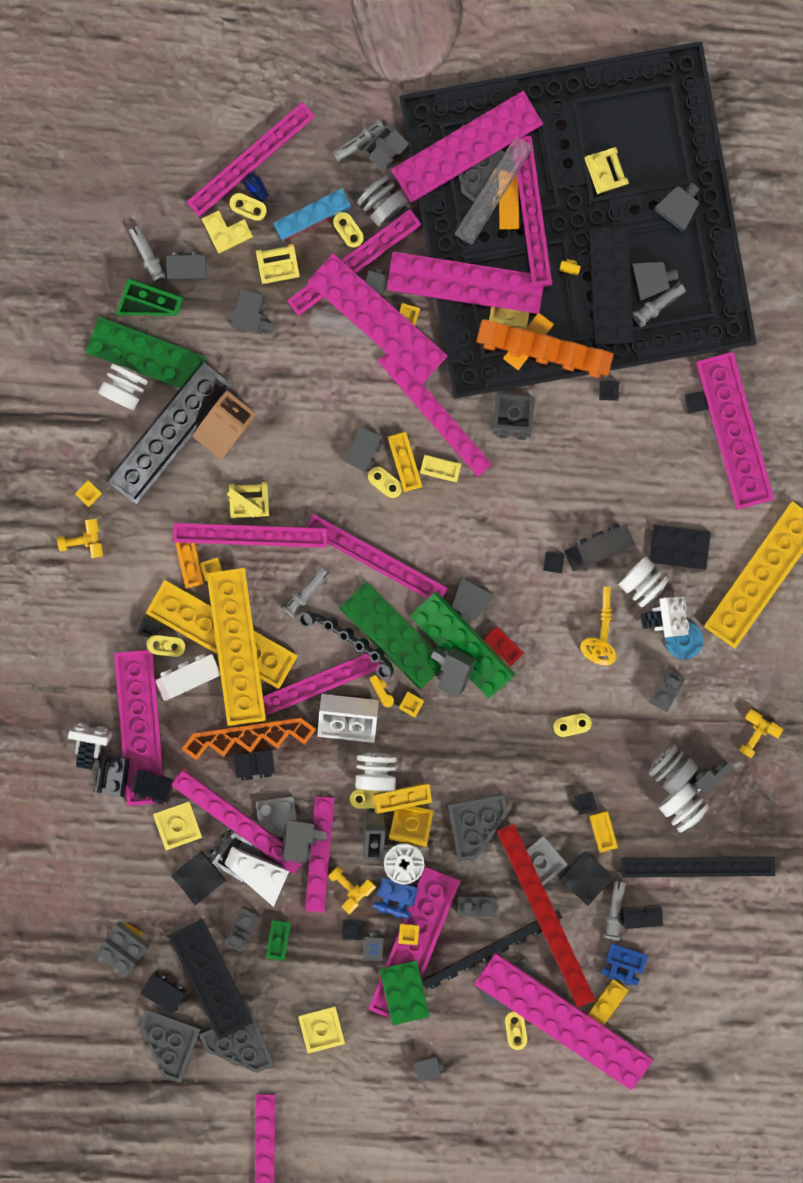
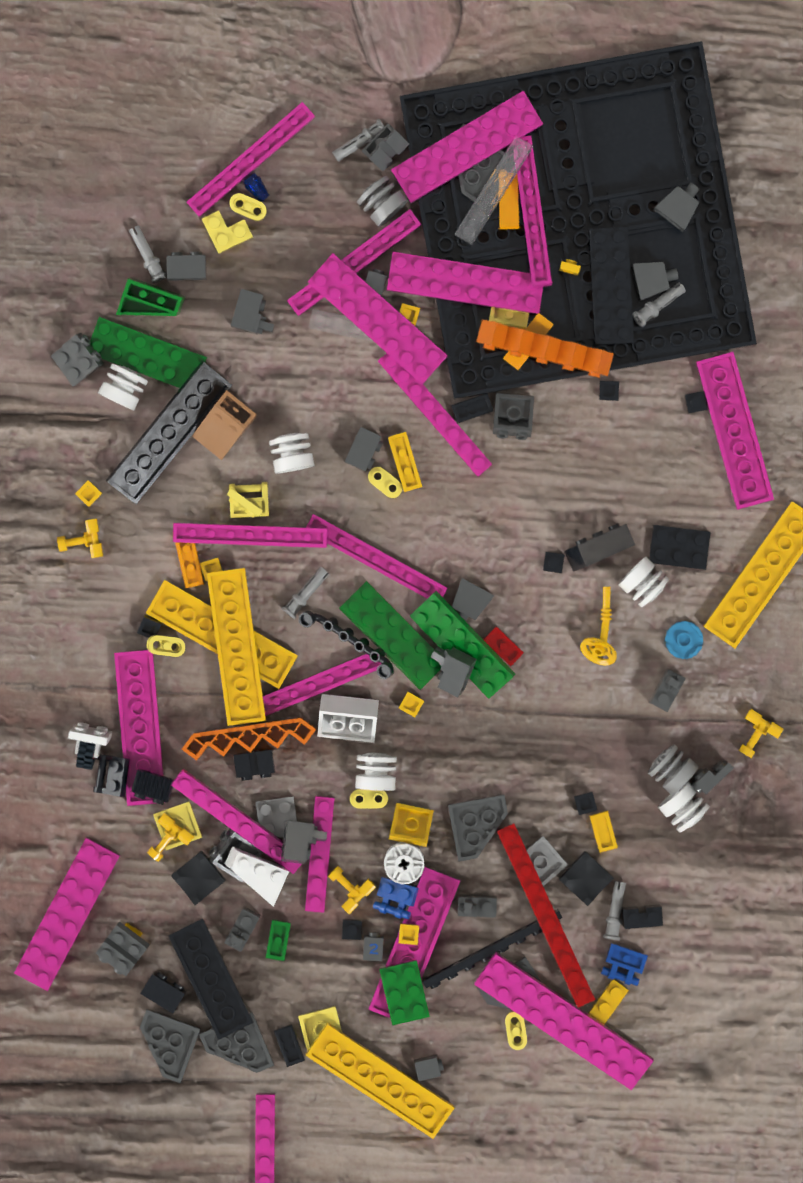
white wedge [155,653,221,702] -> none
light yellow plate [256,243,300,284] -> none
dark azure brick [273,189,351,243] -> none
light yellow plate [333,212,364,248] -> none
dark grey hinge [362,808,385,860] -> none
yellow plate [369,674,394,707] -> none
yellow plate [373,783,432,814] -> none
light yellow plate [420,454,462,483] -> none
light yellow plate [553,713,592,737] -> none
light yellow plate [585,147,629,194] -> none
black plate [621,856,775,878] -> none
white plate [641,597,689,637] -> none
none -> dark pink plate [14,837,120,991]
none -> dark grey plate [51,333,104,387]
none -> yellow bar [147,812,194,862]
none -> white wheel [269,433,315,474]
none -> black plate [274,1024,305,1067]
none -> yellow plate [306,1023,455,1139]
none -> black plate [451,393,494,424]

